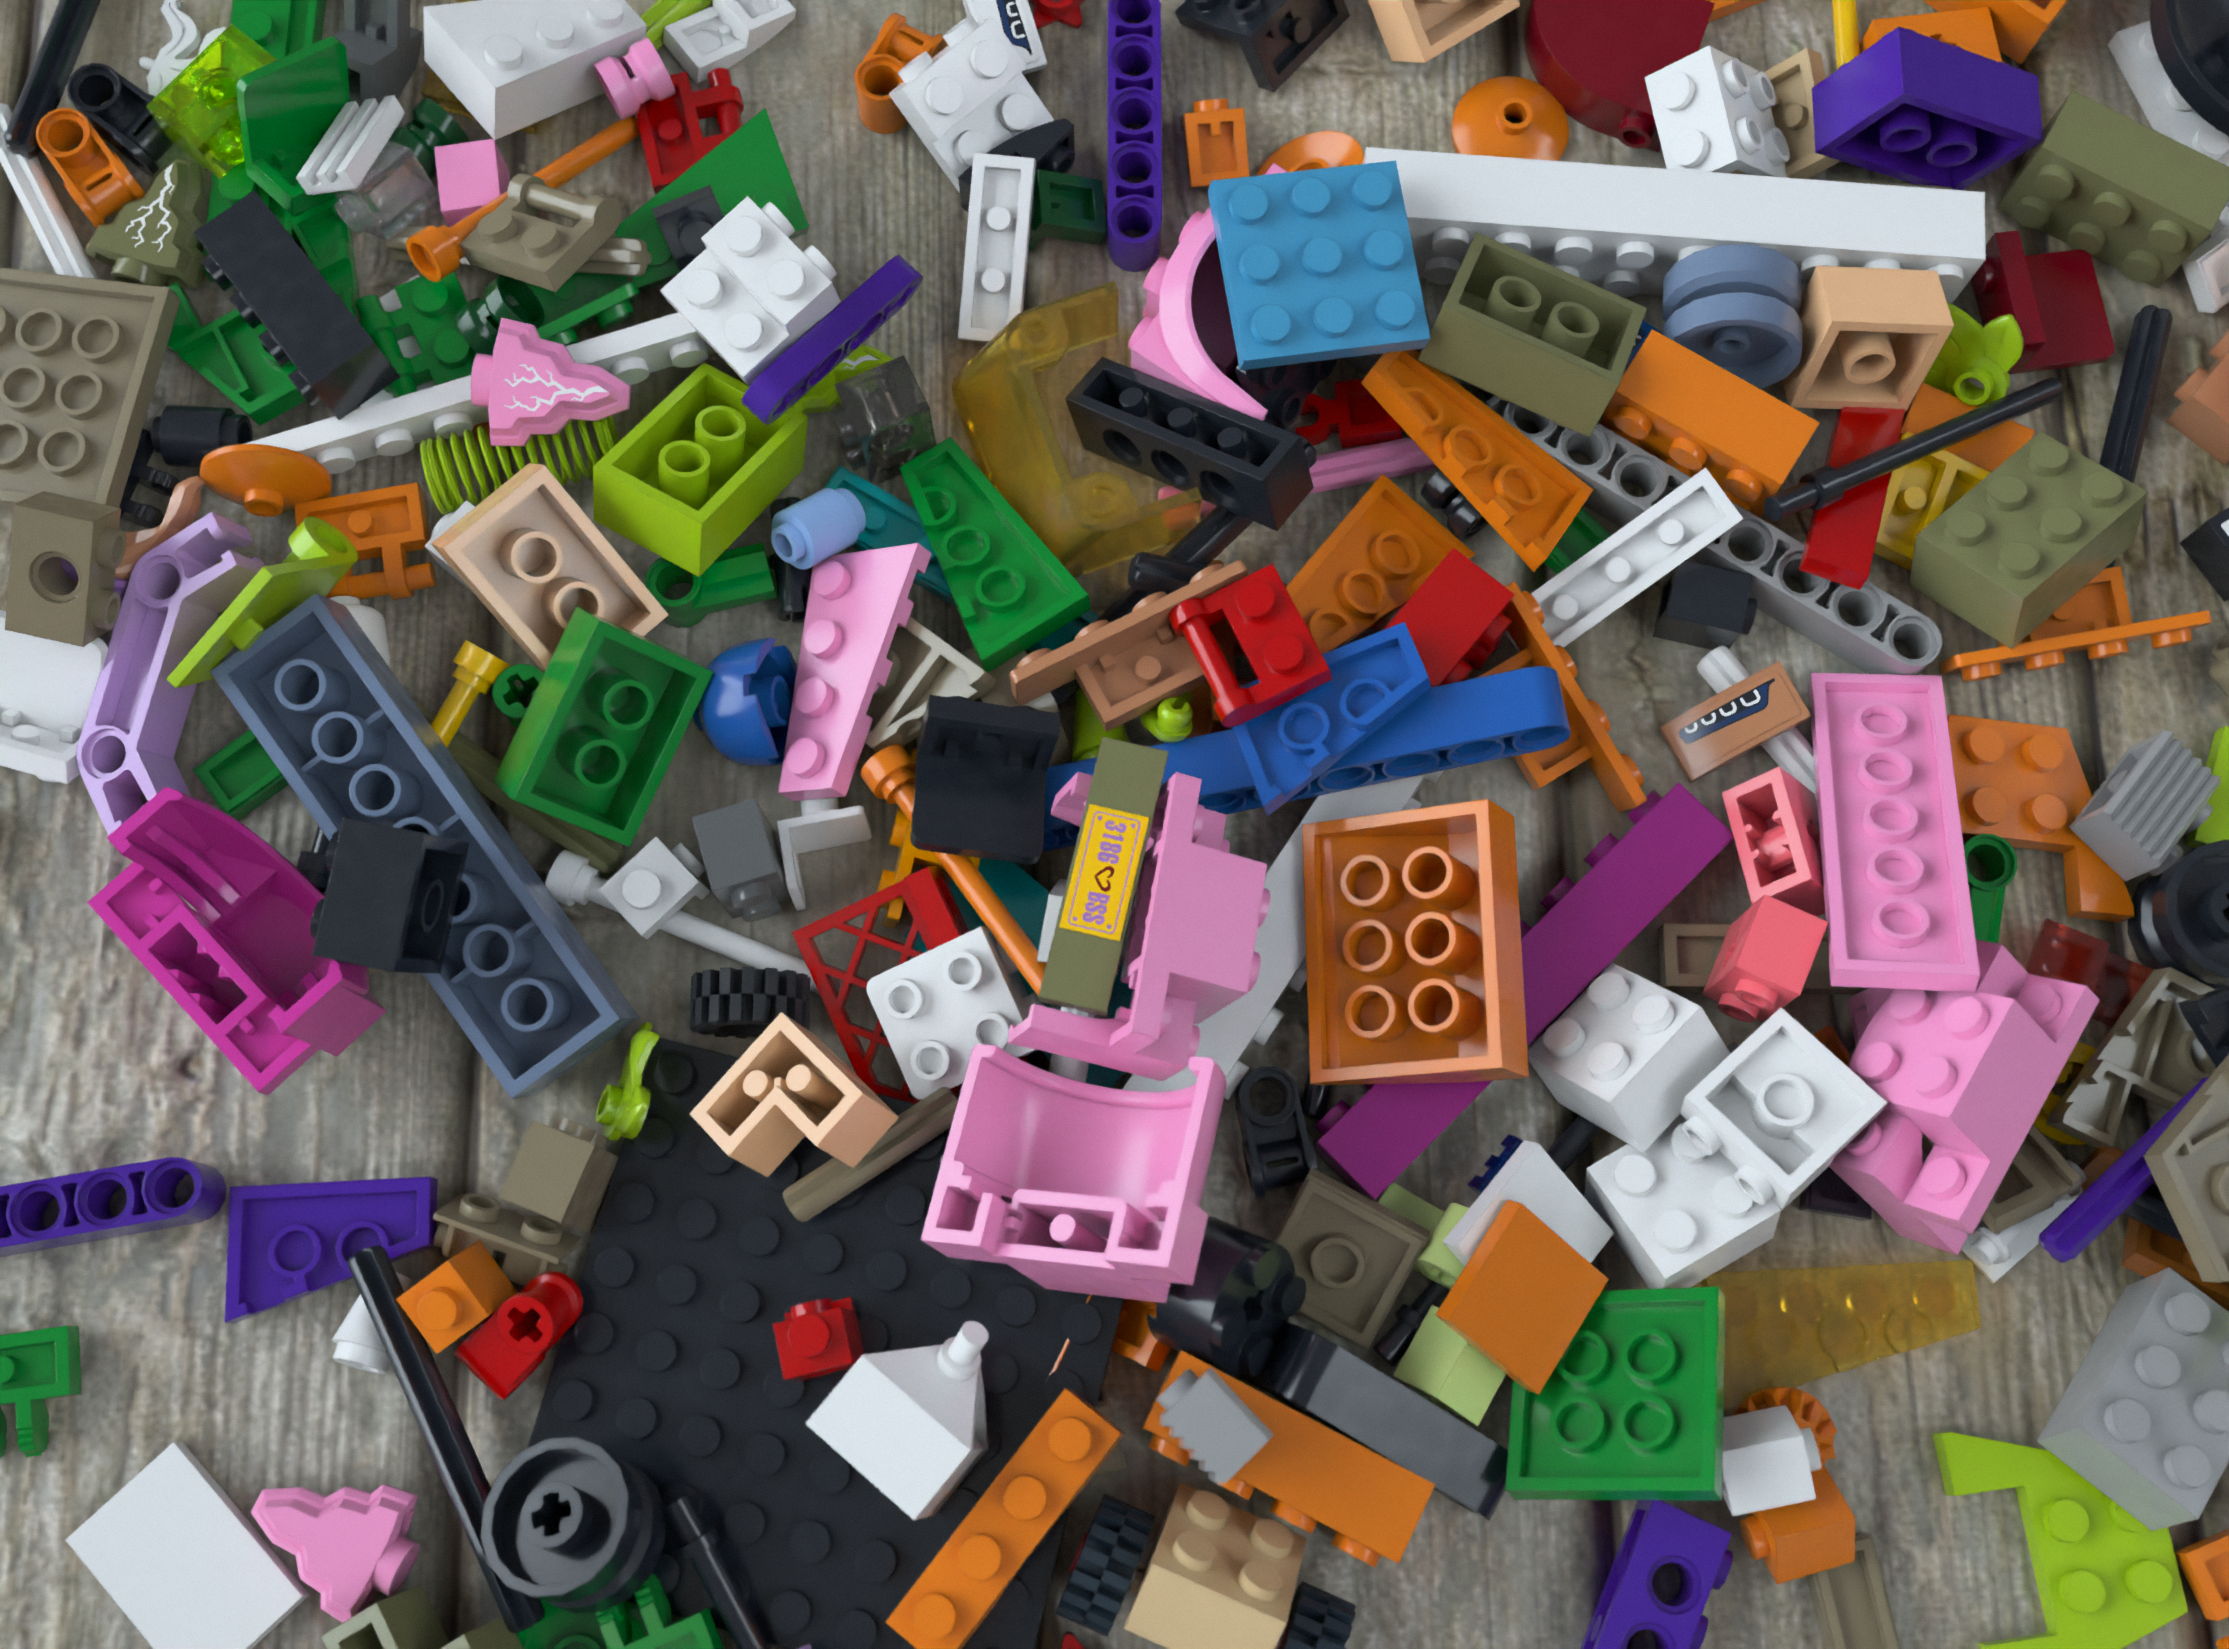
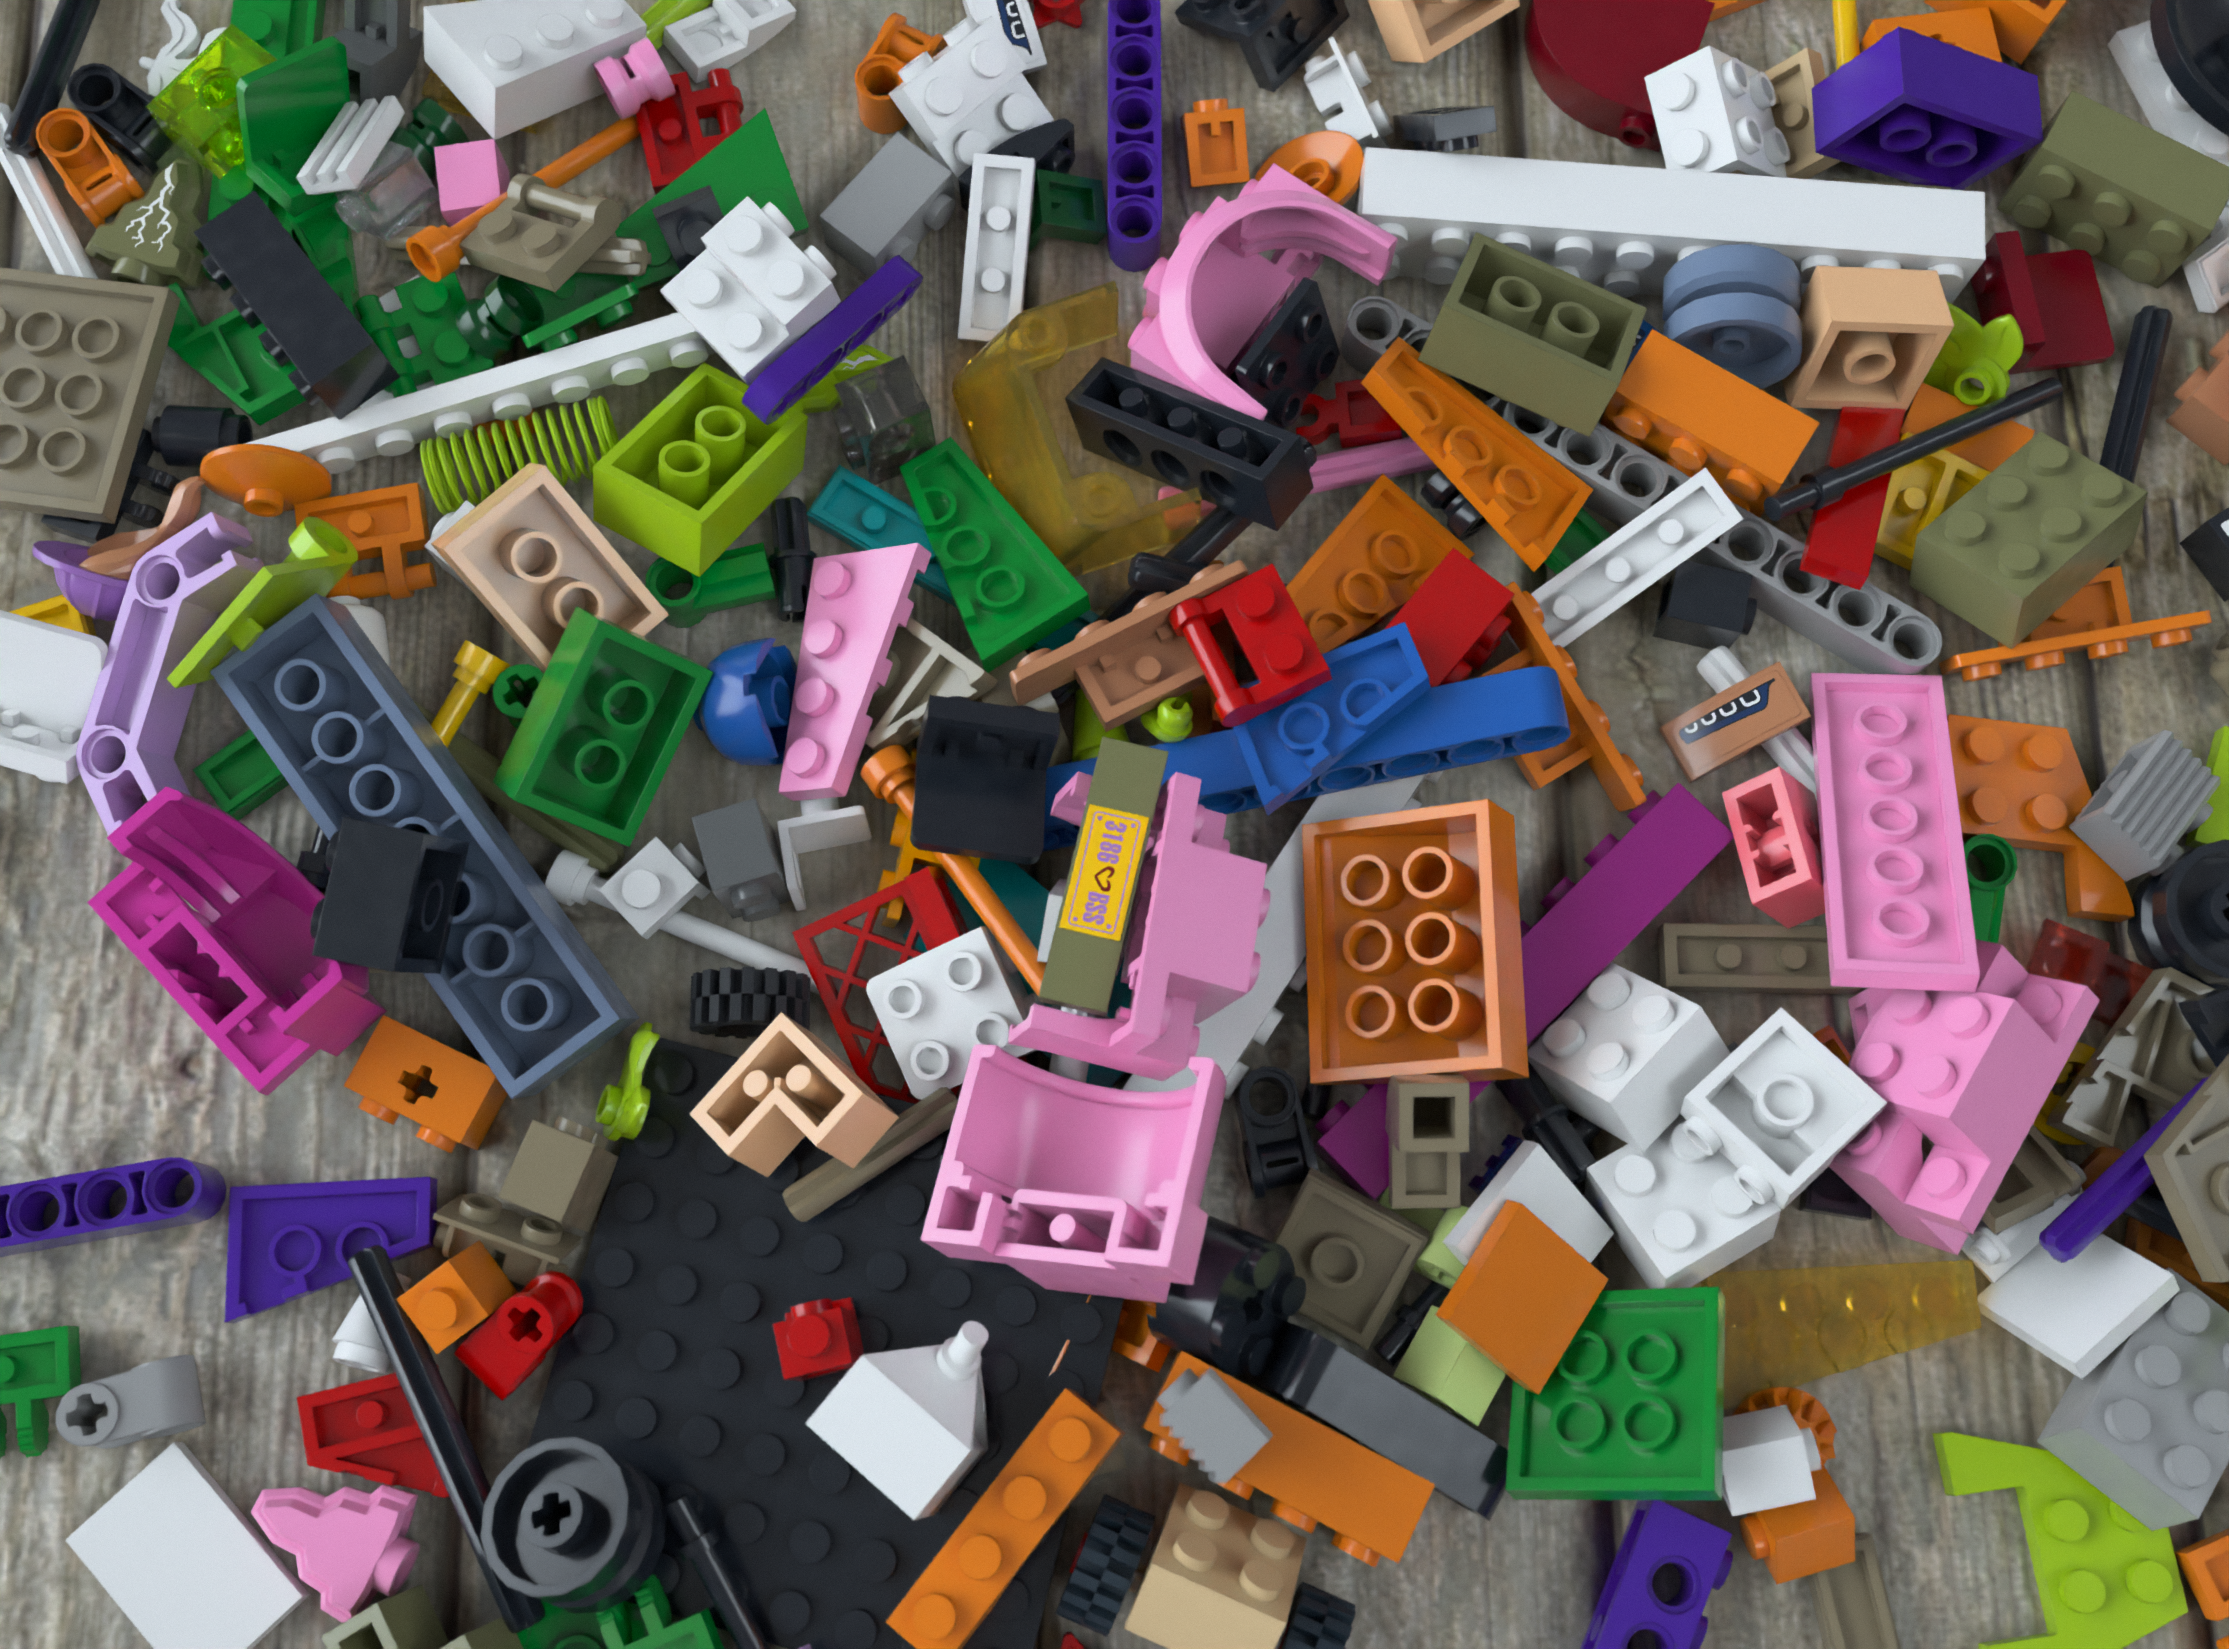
dark tan brick [5,491,126,647] -> none
bright pink rock [471,318,631,446] -> none
light blue brick [771,488,866,570] -> none
dark azure plate [1208,160,1431,370] -> none
orange dish [1451,76,1569,161] -> none
coral brick [1702,894,1829,1023] -> none
none -> light grey piece [55,1355,206,1449]
none -> red wing [296,1364,450,1498]
none -> orange brick [344,1015,508,1154]
none -> light grey brick [819,132,956,278]
none -> white hinge [1304,37,1394,154]
none -> dark tan brick [1385,1074,1469,1209]
none -> black plate [1393,106,1497,152]
none -> black axle [1494,1060,1596,1185]
none -> white tile [1975,1233,2180,1379]

